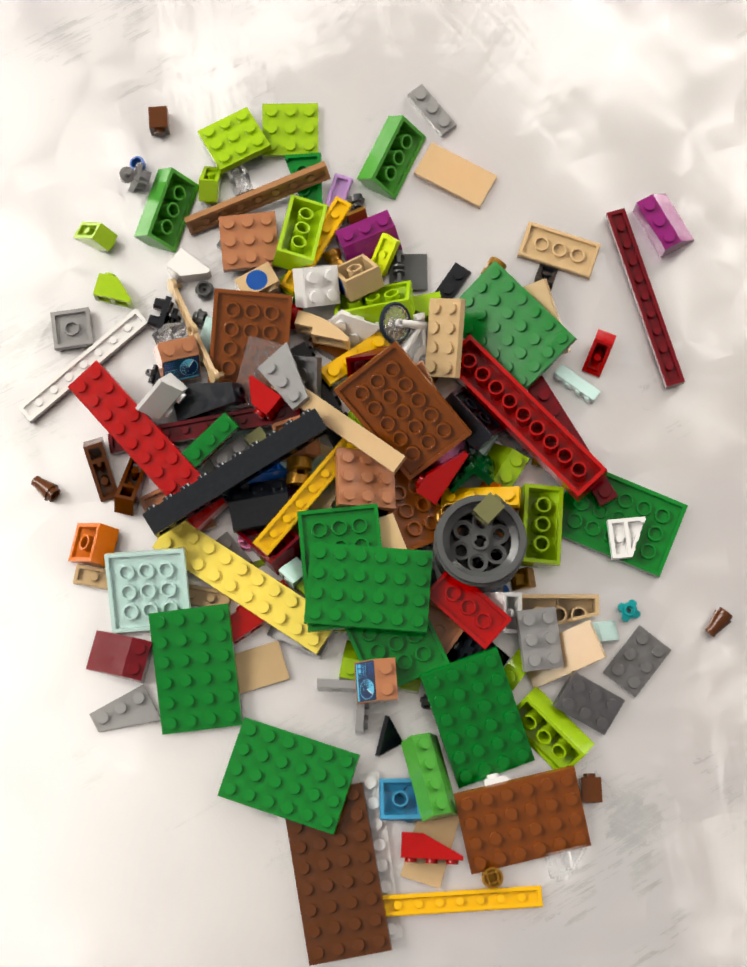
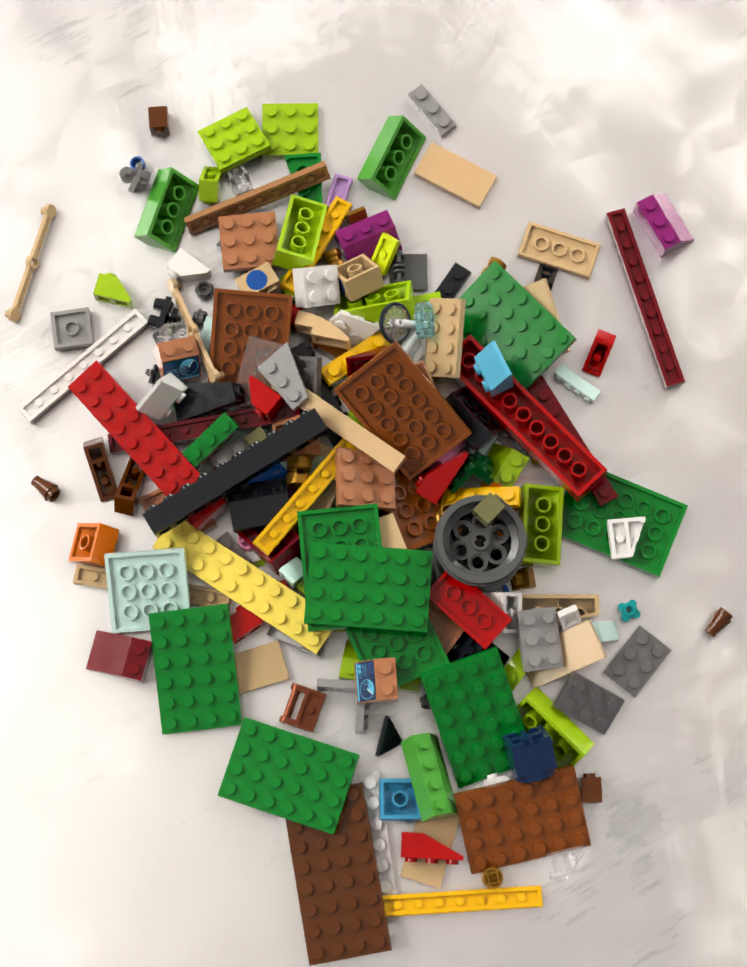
lime slope [73,222,118,251] -> none
light grey wing [89,685,161,732] -> none
dark grey plate [347,193,365,209] -> none
none -> tan piece [5,204,56,322]
none -> copper plate [279,683,326,733]
none -> clear light blue beam [415,301,434,339]
none -> medium azure slope [473,341,513,397]
none -> dark blue piece [502,726,557,783]
none -> white plate [557,605,582,631]

